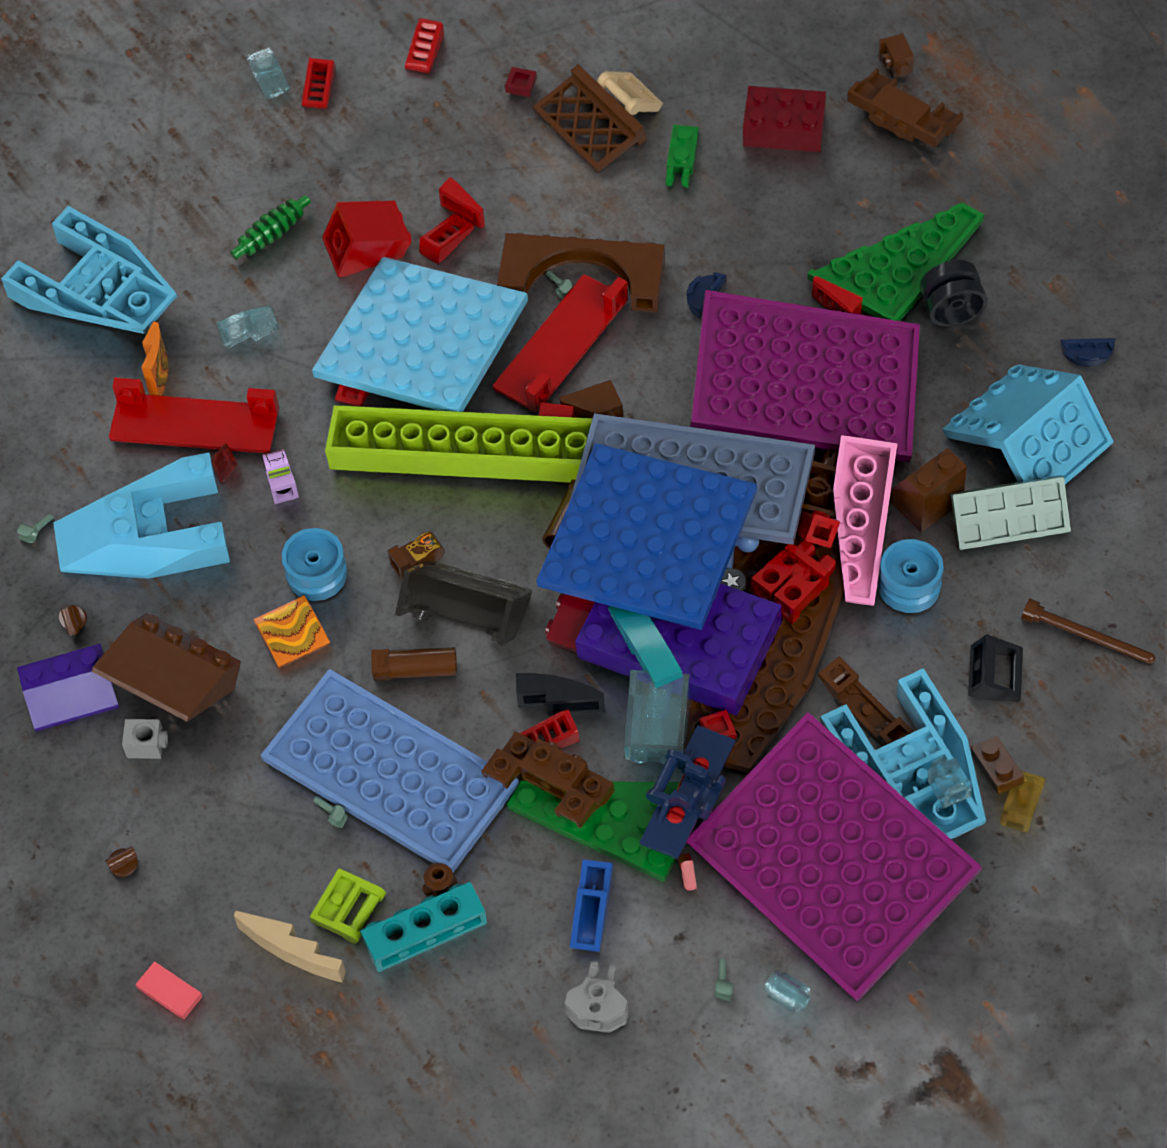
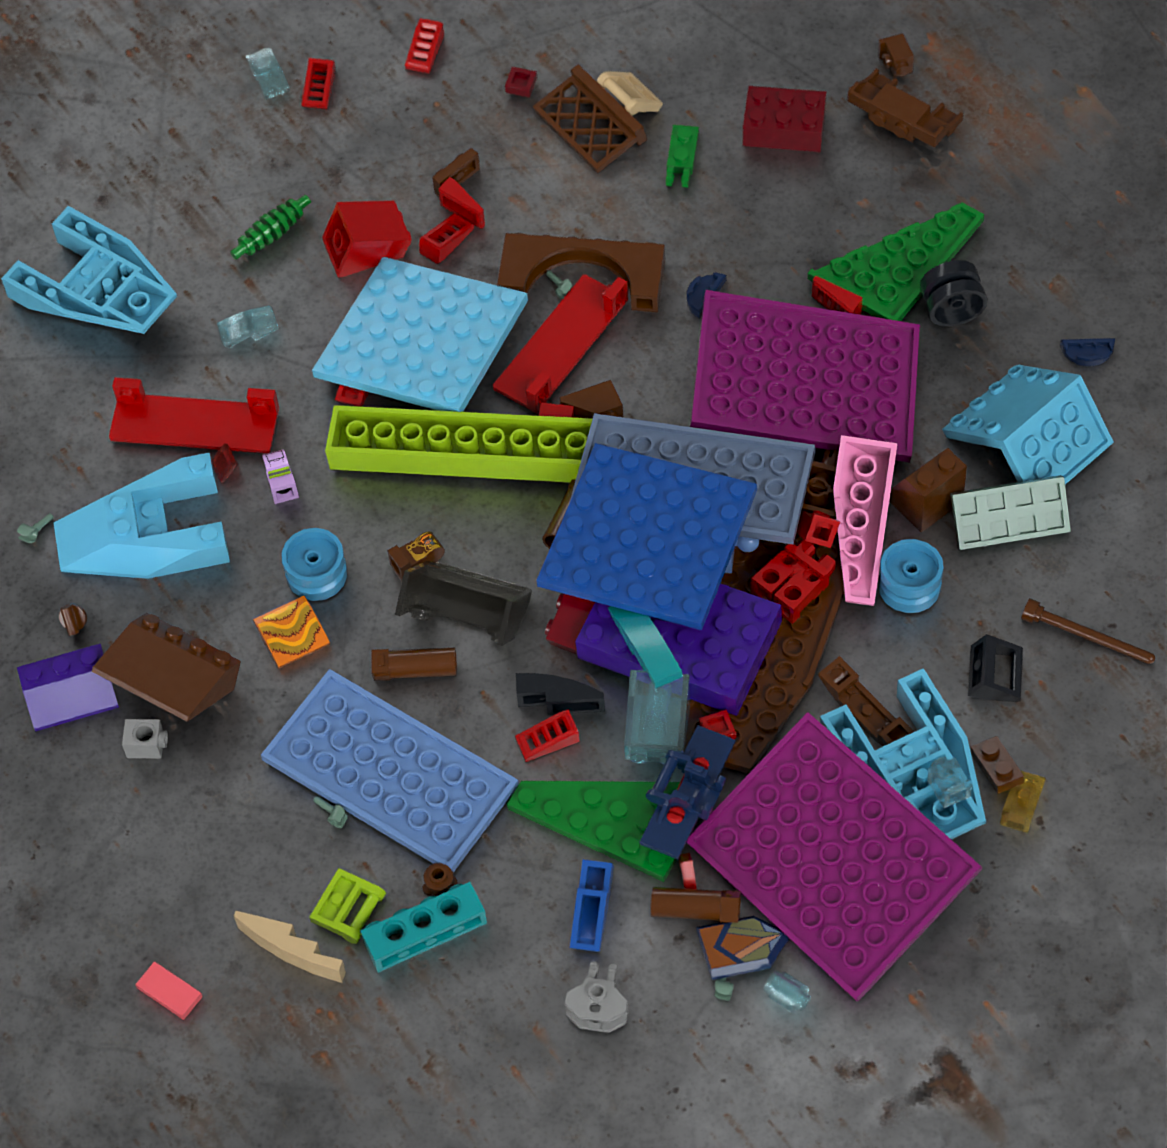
reddish brown plate [105,846,138,877] -> none
orange slope [141,321,168,396] -> none
reddish brown bracket [481,731,615,828] -> none
dark grey tile [721,569,746,592] -> none
none -> reddish brown plate [432,148,480,197]
none -> reddish brown piece [651,887,741,923]
none -> tile [696,916,790,980]

